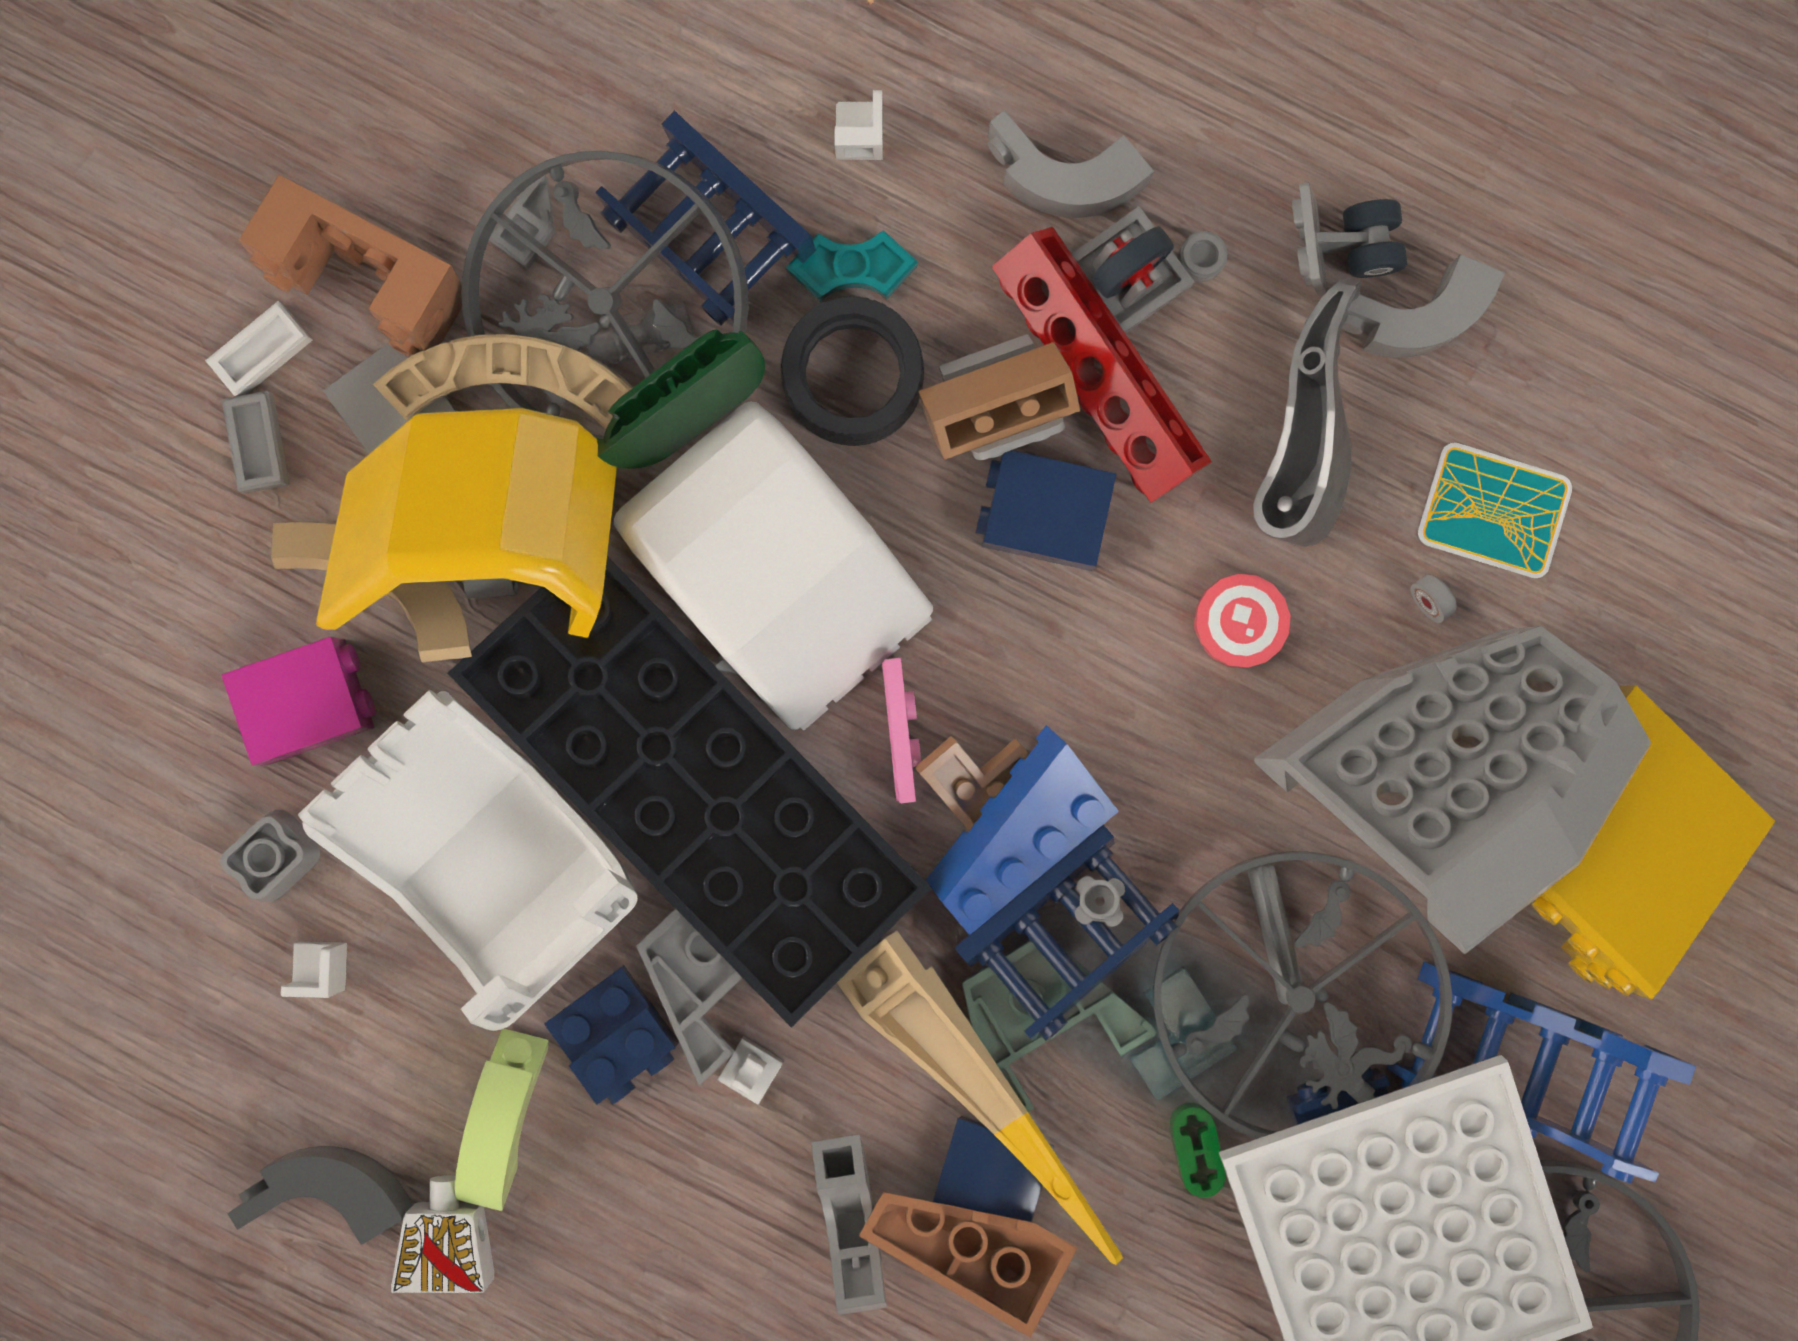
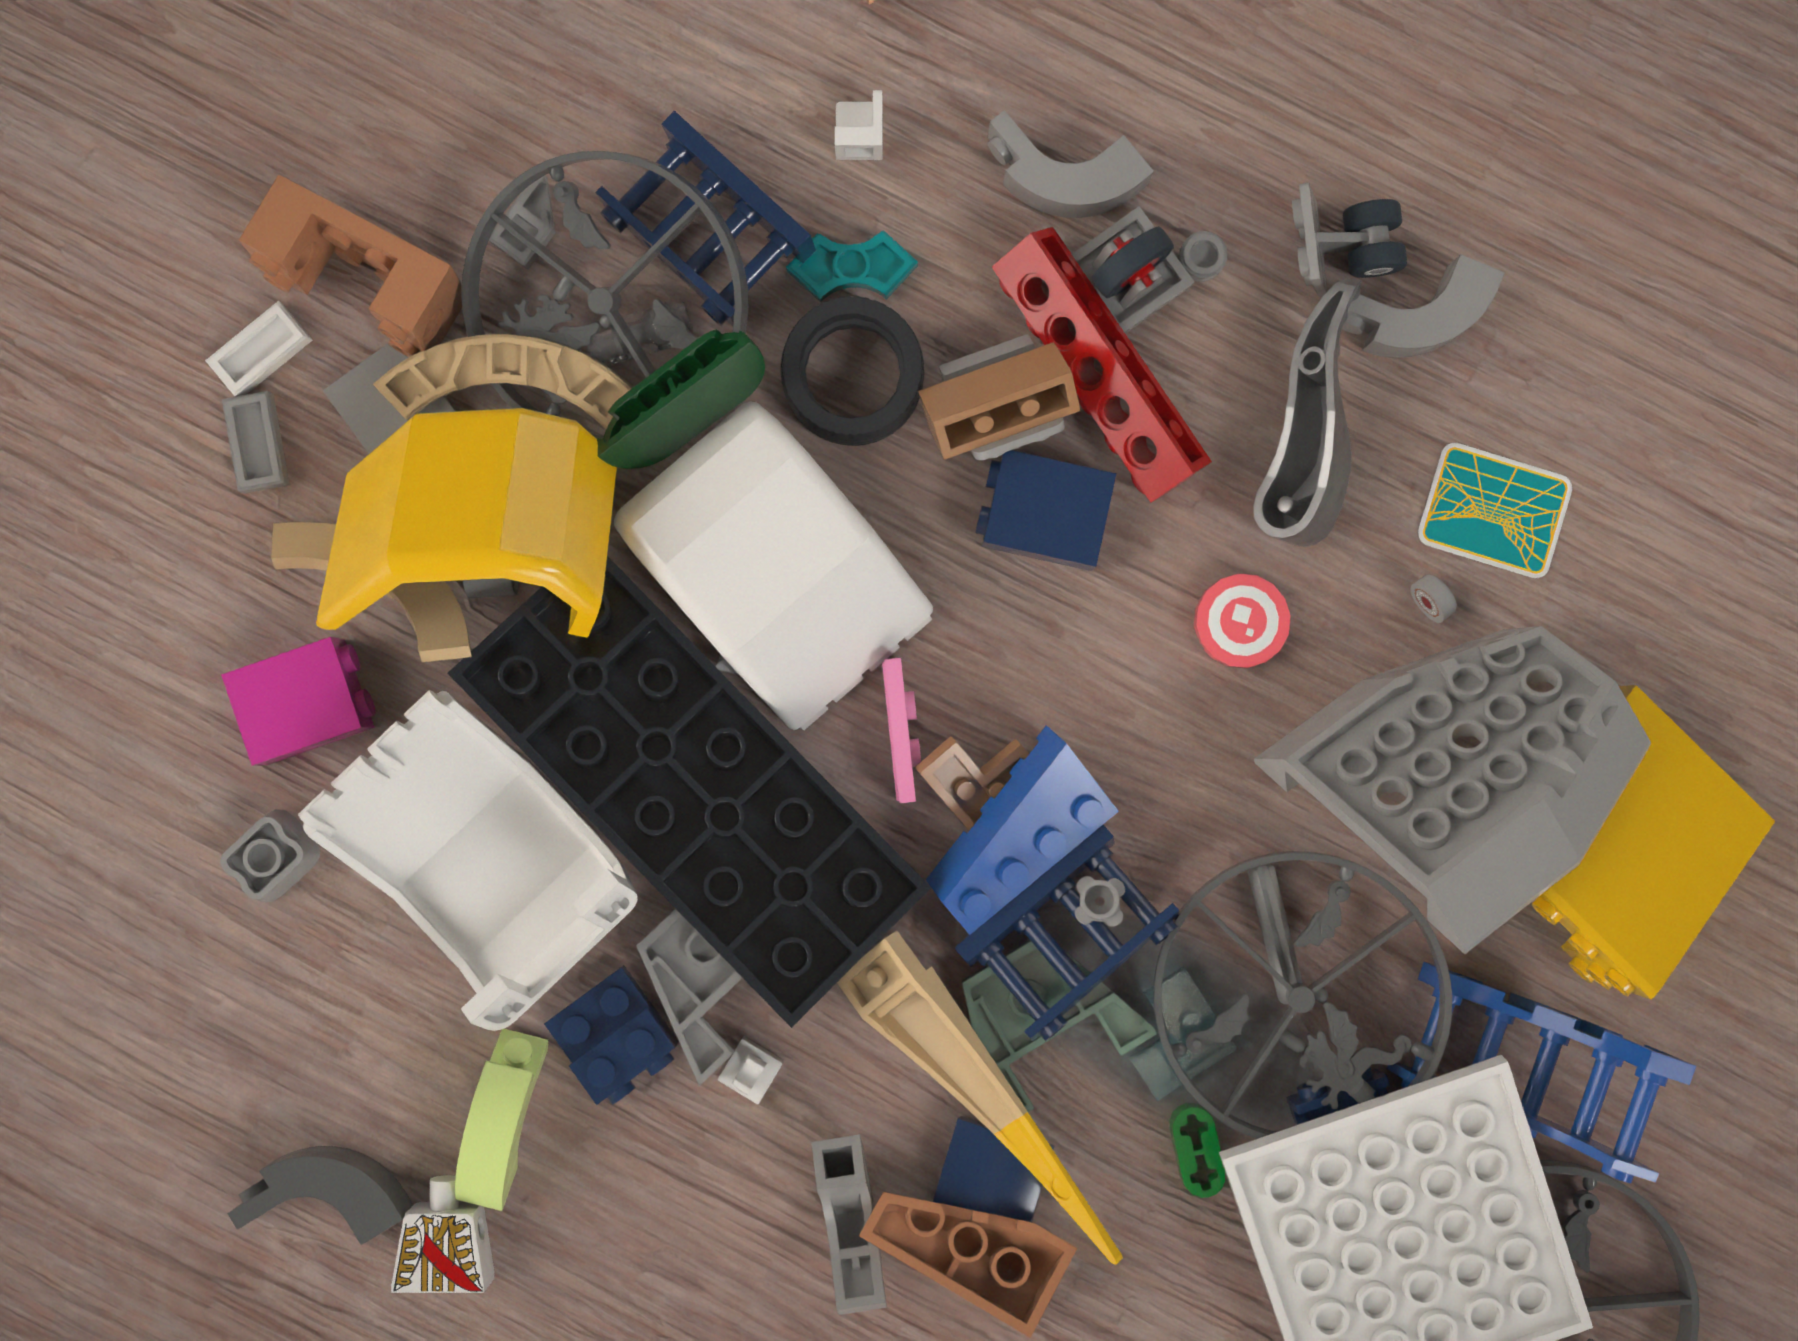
white panel [281,941,347,998] -> none

